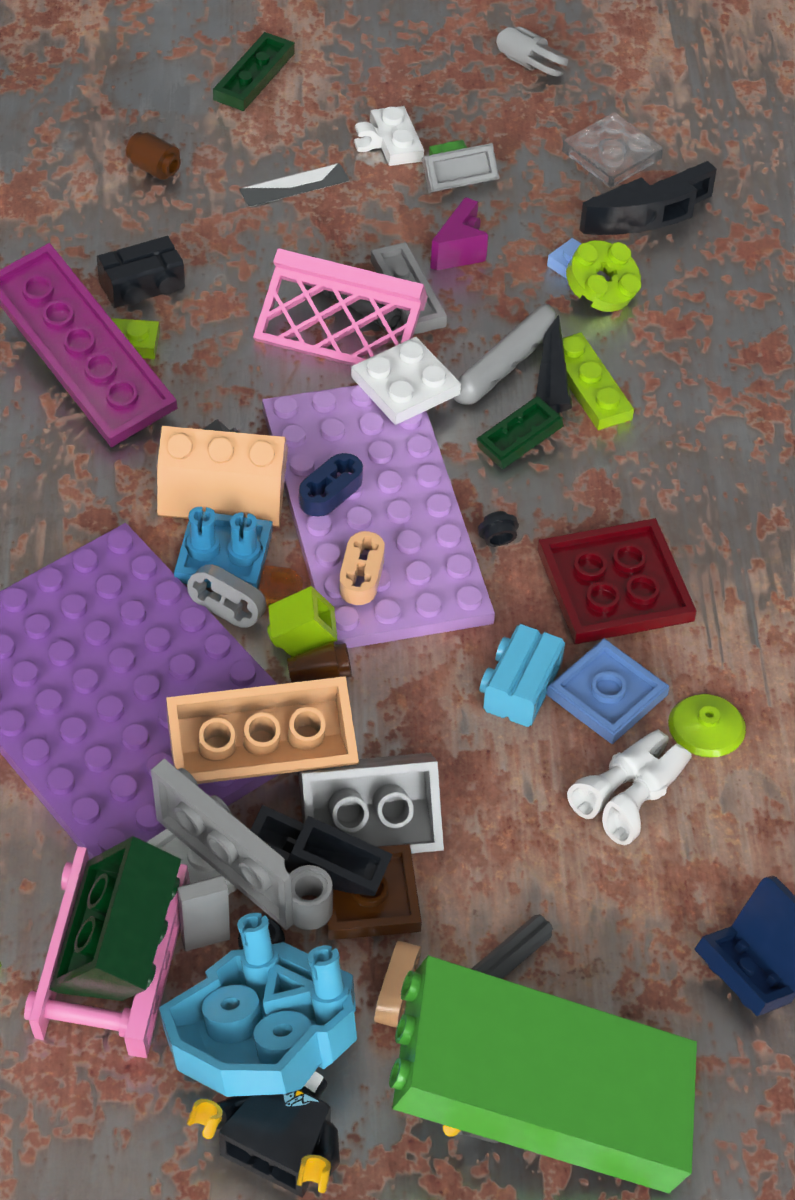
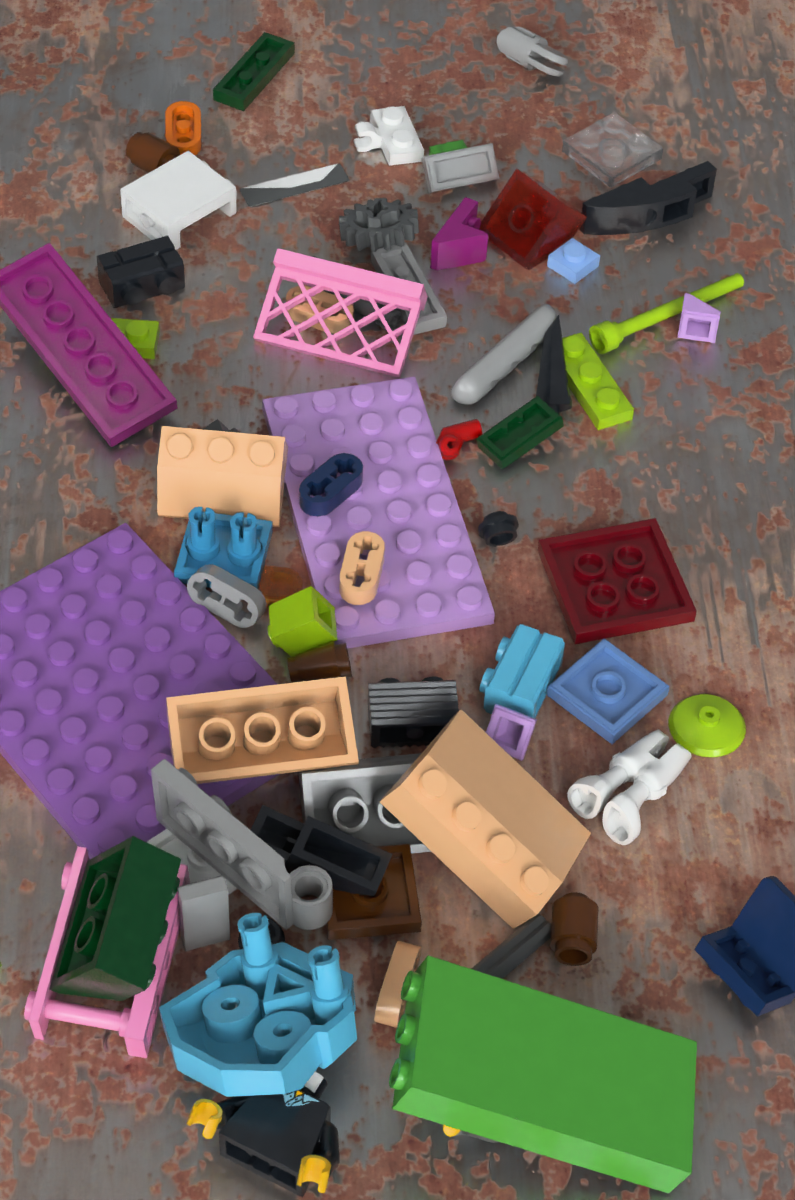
white plate [351,337,461,425] -> none
lime plate [566,240,641,312] -> none
none -> white panel [120,151,237,250]
none -> orange plate [165,101,202,156]
none -> light nougat beam [286,285,354,334]
none -> dark grey gear [339,198,419,252]
none -> black brick [368,676,459,748]
none -> light nougat slope [380,709,591,929]
none -> red arm [436,419,482,460]
none -> clear red slope [479,169,587,270]
none -> lavender slope [486,704,537,761]
none -> reddish brown brick [550,892,599,966]
none -> lime piece [589,273,744,354]
none -> lavender slope [677,293,721,343]

